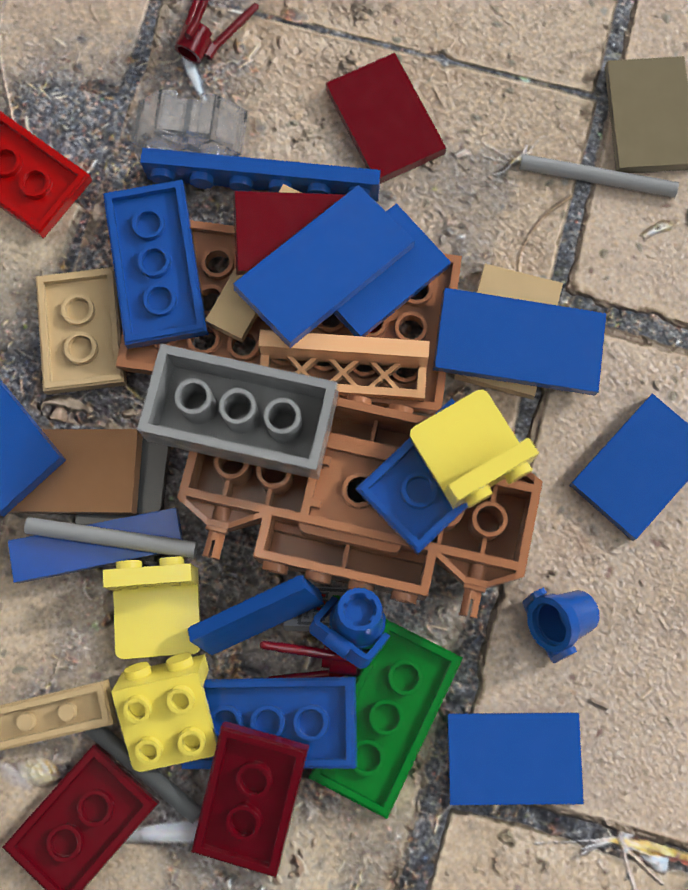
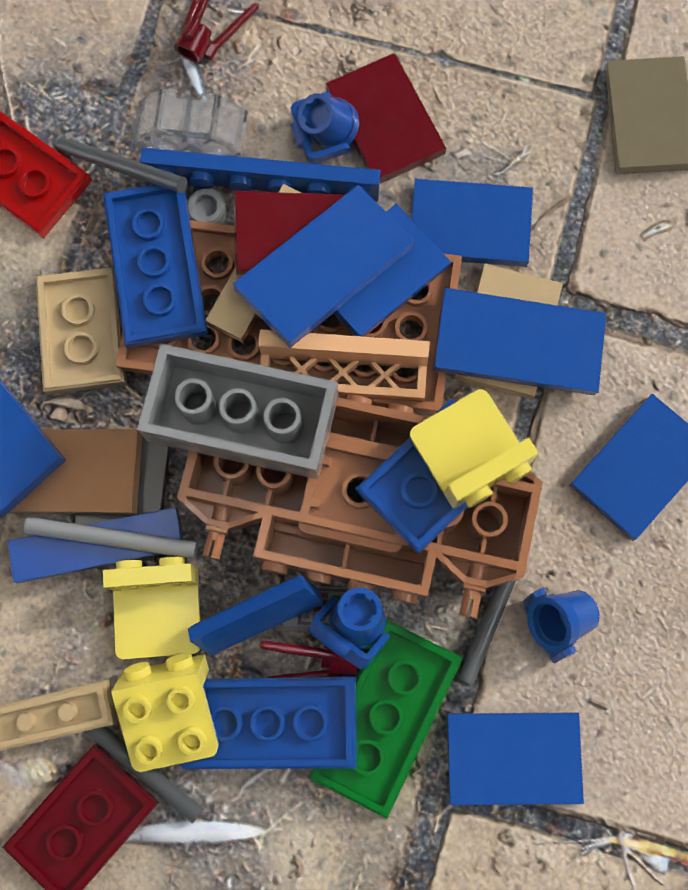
dark red tile [191,721,310,878] -> none
light grey bar [519,154,679,198] -> none
none -> dark grey bar [56,137,187,193]
none -> light grey tile [187,188,227,224]
none -> blue piece [290,92,359,164]
none -> blue tile [411,179,533,267]
none -> dark grey bar [457,581,516,686]

